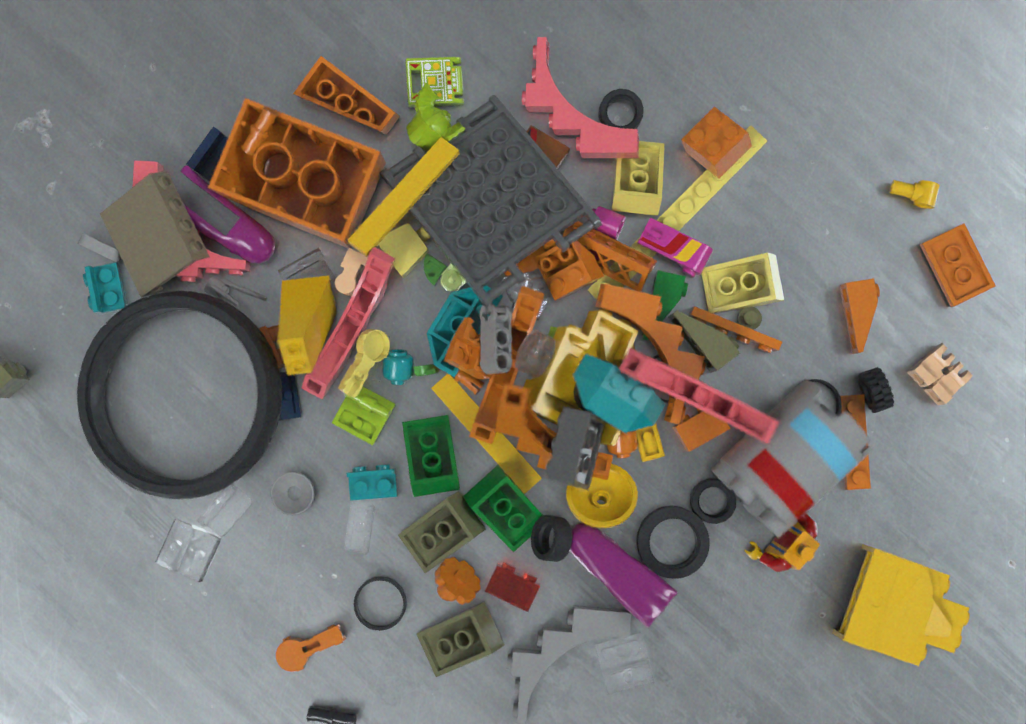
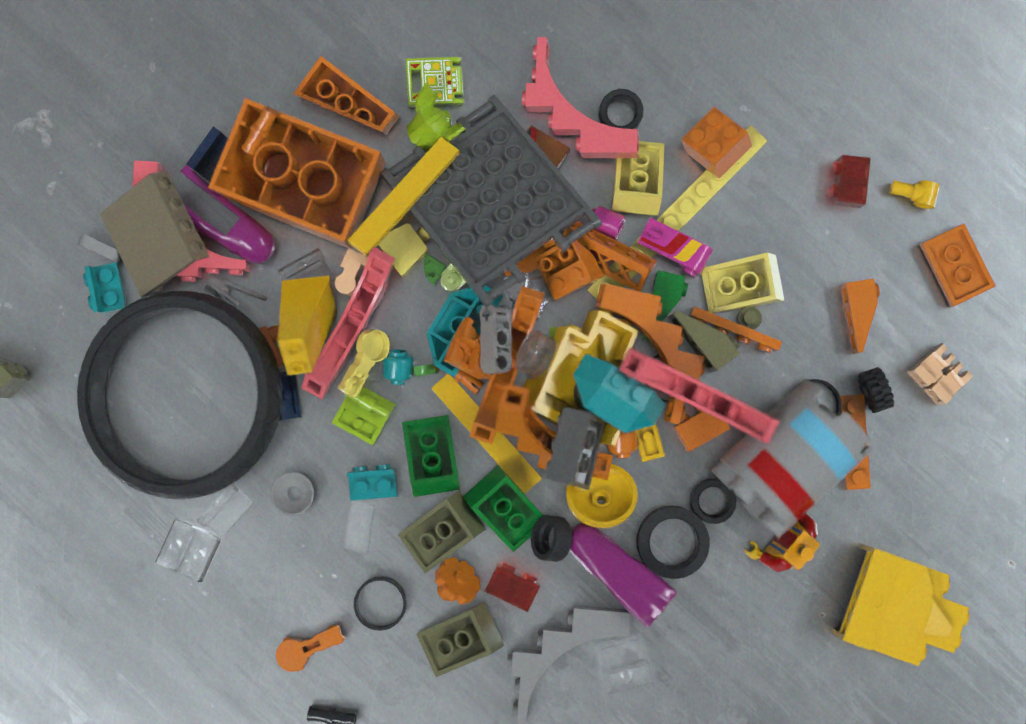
none -> clear red brick [830,155,871,208]

